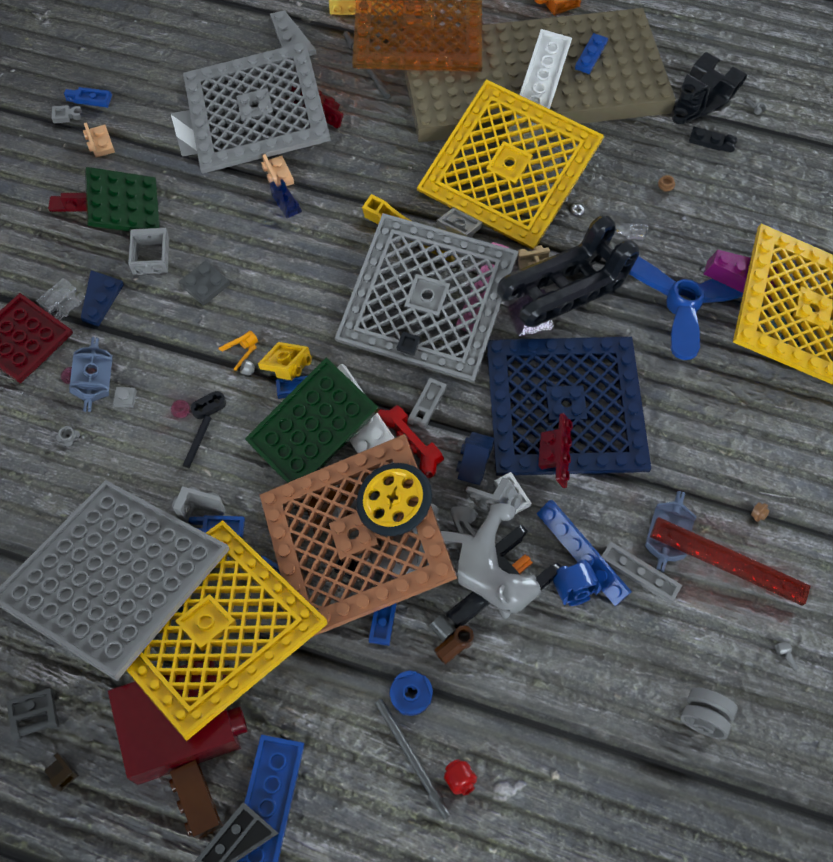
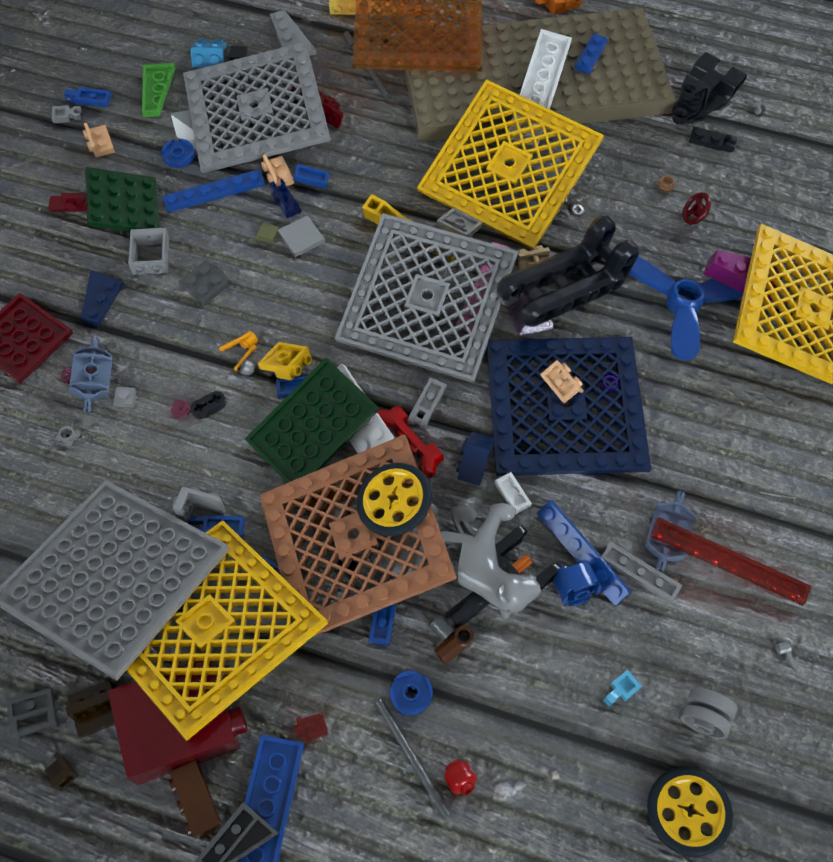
clear plate [36,278,85,320] -> none
black bar [183,415,212,469] -> none
black plate [396,332,421,356] -> none
light grey bracket [465,477,521,512] -> none
dark red bracket [538,413,573,488] -> none
clear plate [615,223,649,241] -> none
medium nougat plate [751,502,769,522] -> none
none -> dark brown bracket [65,679,115,738]
none -> bright green wing [142,63,176,117]
none -> blue tile [161,139,195,168]
none -> blue plate [162,169,265,213]
none -> dark azure bracket [190,39,227,67]
none -> black tile [229,46,248,61]
none -> olive tile [256,223,279,244]
none -> light grey tile [278,215,325,257]
none -> blue tile [293,164,330,189]
none -> clear red bracket [294,712,329,743]
none -> light nougat bracket [540,360,584,404]
none -> dark purple plate [600,375,619,393]
none -> medium azure plate [603,670,642,707]
none -> wedge [647,767,733,857]
none -> dark red piece [682,192,711,225]

